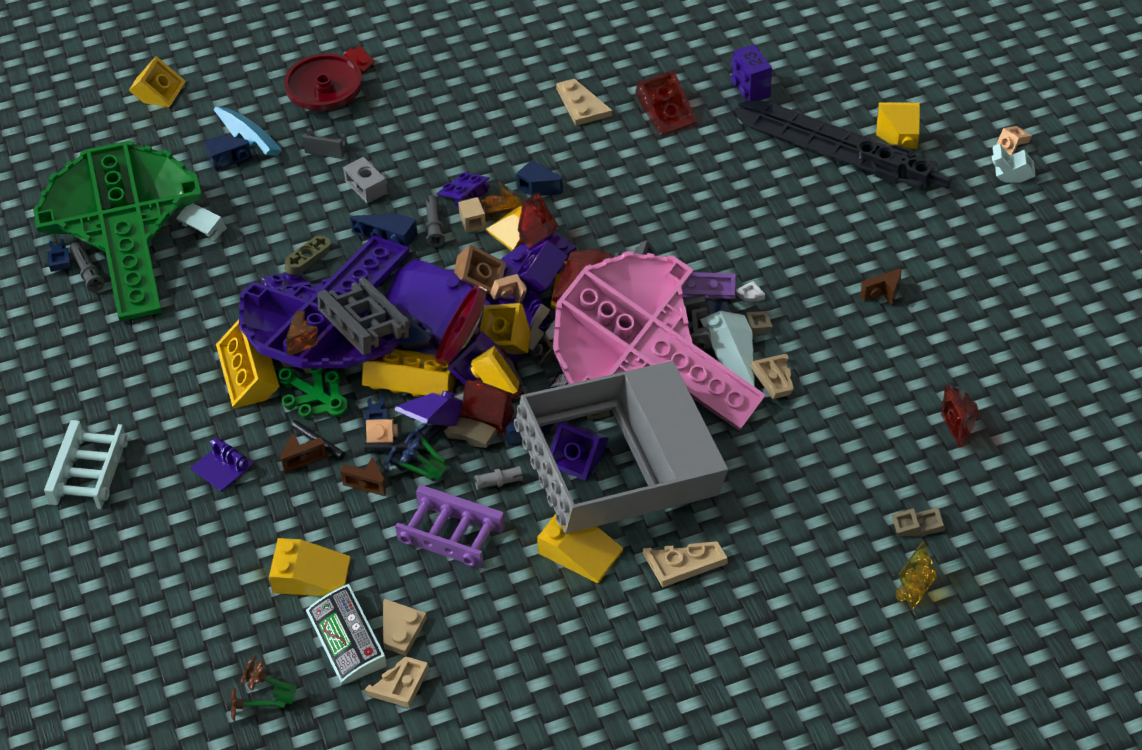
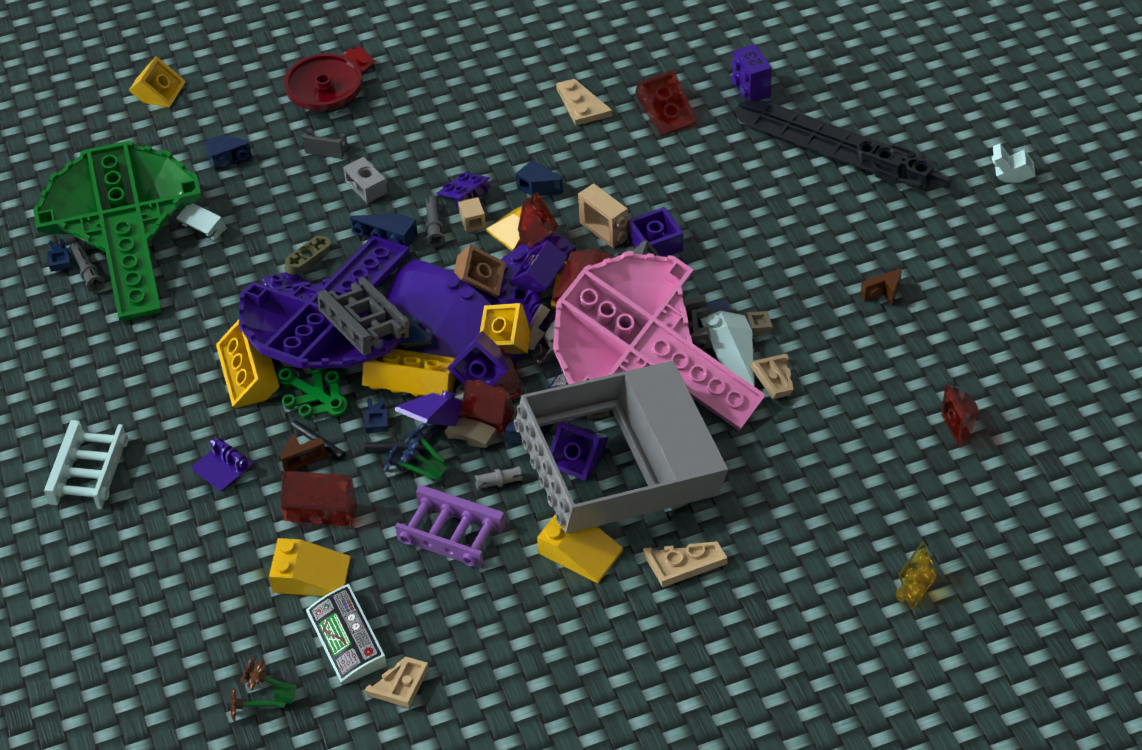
medium azure slope [214,107,282,156] -> none
clear orange slope [286,311,318,355] -> none
reddish brown slope [340,457,386,496] -> none
light nougat bracket [366,419,398,443] -> none
tan wing [383,599,427,656] -> none
dark red dish [435,285,487,367] -> none
yellow slope [470,345,519,394] -> none
clear orange slope [481,181,525,213] -> none
light nougat bracket [490,274,527,303] -> none
medium lavender fence [682,272,736,299] -> none
white tile [735,281,765,302] -> none
yellow slope [876,103,920,149] -> none
dark tan slope [891,507,945,536] -> none
light nougat bracket [996,126,1032,155] -> none
none -> clear red slope [281,471,357,526]
none -> tan window [578,183,628,248]
none -> dark purple brick [627,207,684,257]

